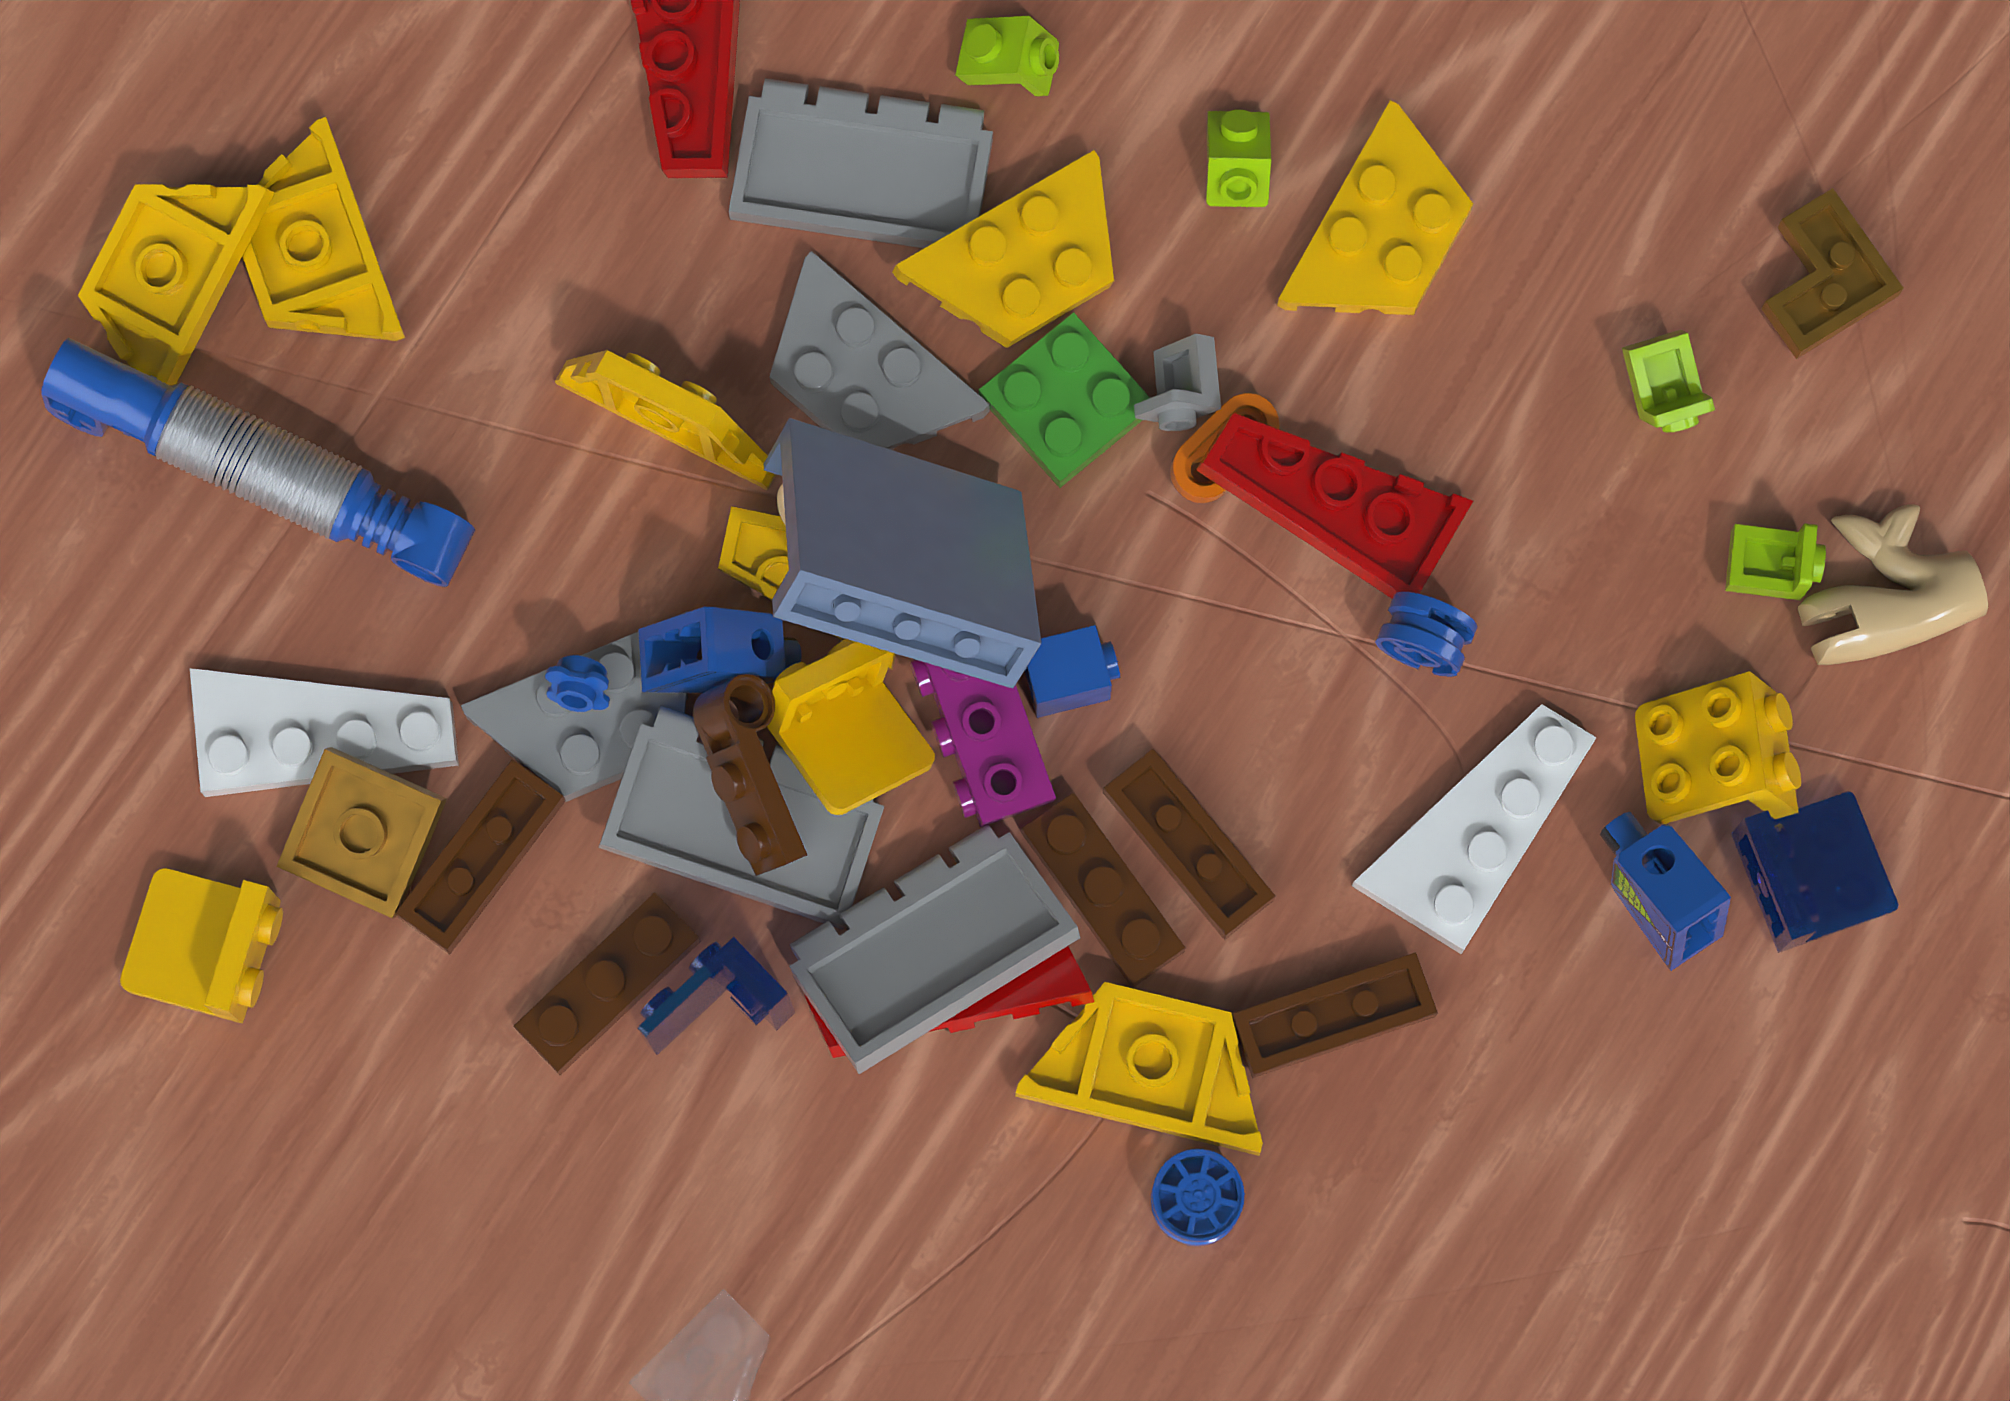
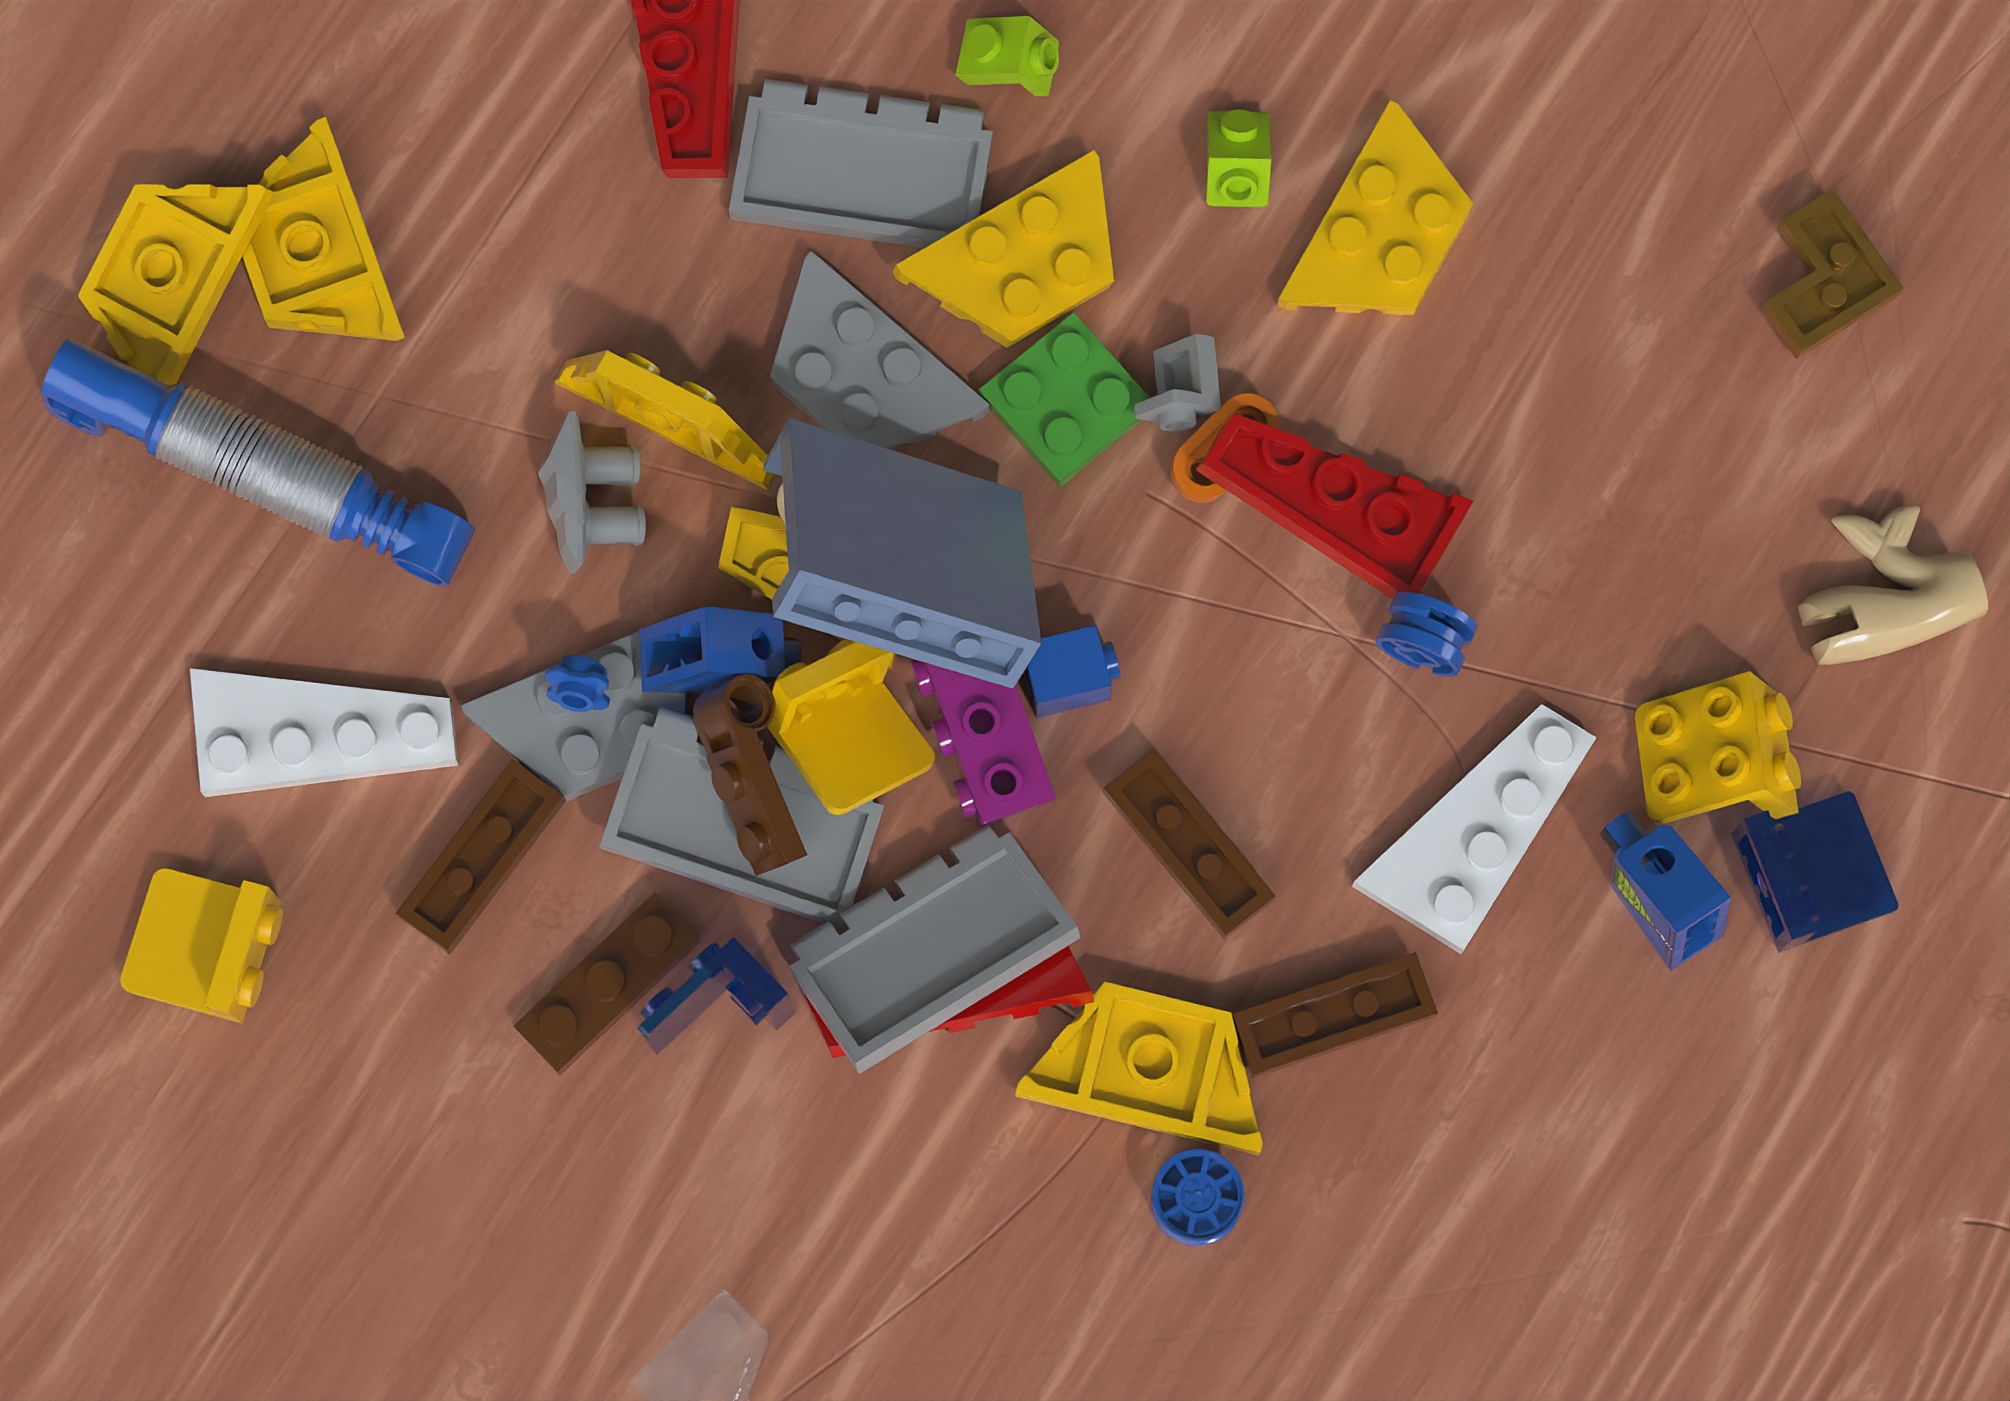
pearl gold plate [276,747,448,919] -> none
reddish brown plate [1021,792,1186,988] -> none
lime bracket [1622,330,1715,433] -> none
lime bracket [1725,523,1826,601] -> none
none -> light grey connector [538,411,646,574]

